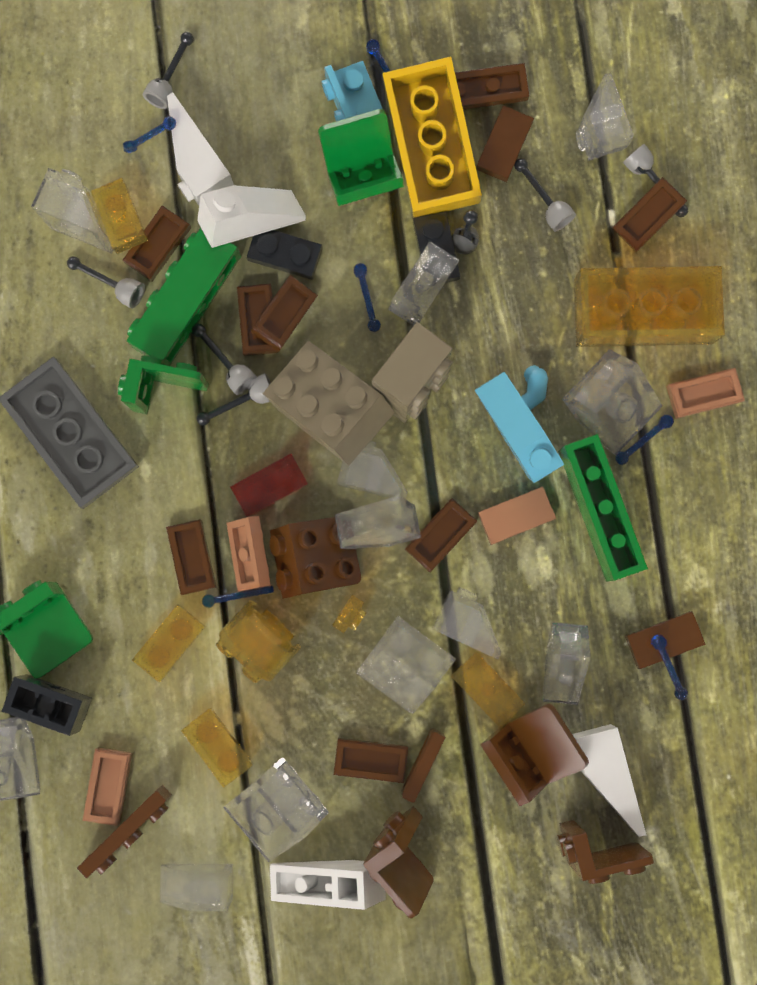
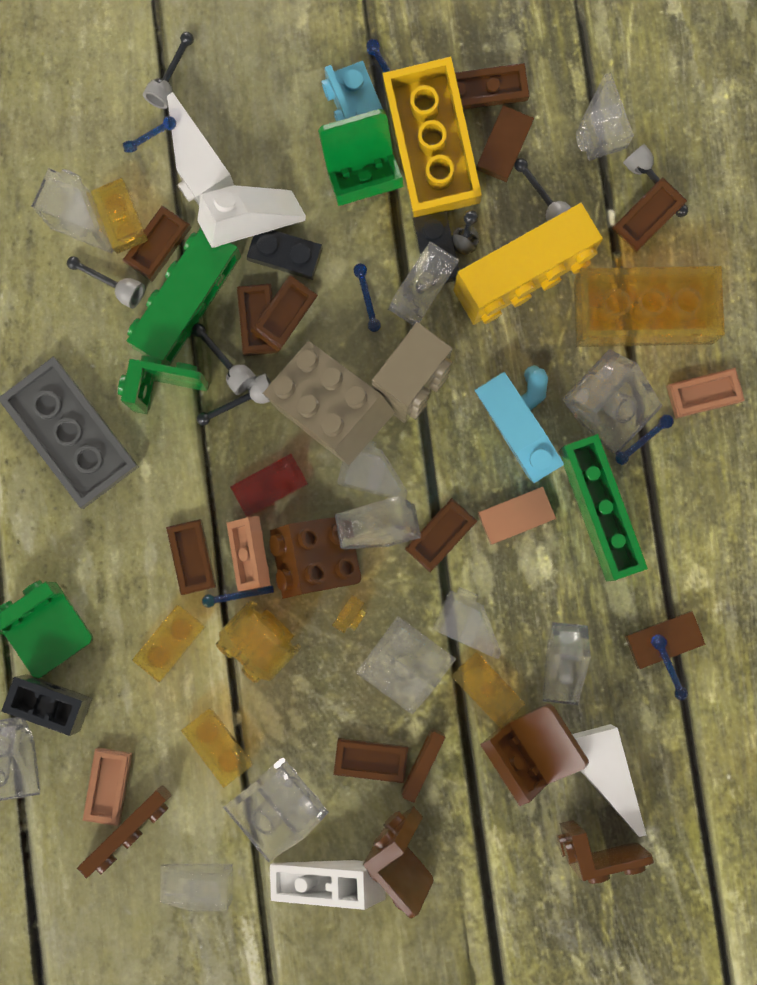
none -> yellow brick [453,203,603,325]

